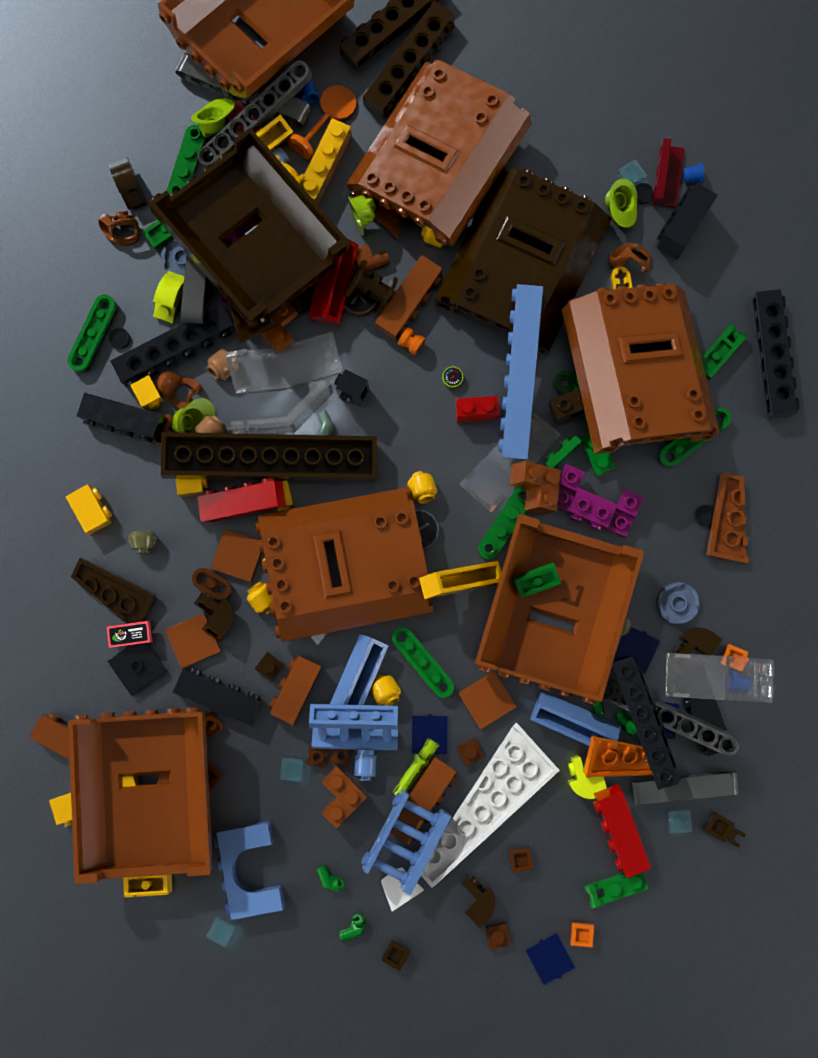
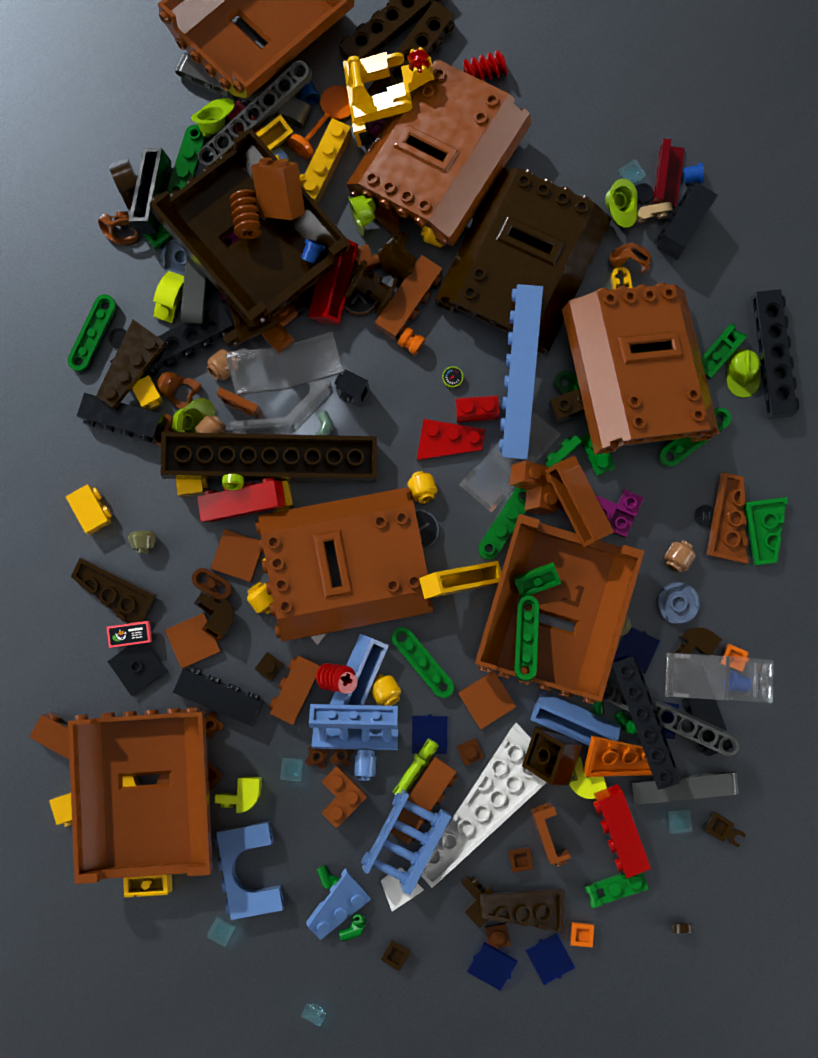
none -> dark brown wing [96,319,167,410]
none -> black brick [128,148,172,234]
none -> neon yellow brick [215,776,262,813]
none -> dark orange tile [216,387,263,419]
none -> dark brown plate [222,328,241,348]
none -> lime tile [222,474,244,490]
none -> dark orange piece [230,189,261,239]
none -> dark orange brick [251,158,306,220]
none -> blue piece [301,238,326,264]
none -> clear light blue plate [301,1003,326,1026]
none -> medium blue wing [306,868,371,940]
none -> red piece [316,663,358,694]
none -> yellow container [343,47,434,147]
none -> magenta tile [368,119,386,140]
none -> dark brown brick [378,230,417,282]
none -> red wing [417,419,486,461]
none -> red piece [463,50,508,80]
none -> clear blue piece [467,942,518,991]
none -> dark brown wing [480,888,564,933]
none -> green plate [514,596,539,682]
none -> dark brown slope [522,727,582,785]
none -> dark orange panel [530,802,571,866]
none -> dark orange brick [545,455,614,547]
none -> tan plate [636,202,673,224]
none -> medium nougat head [664,541,696,573]
none -> dark brown tile [671,923,694,933]
none -> lime piece [727,348,761,398]
none -> green wing [745,497,788,566]

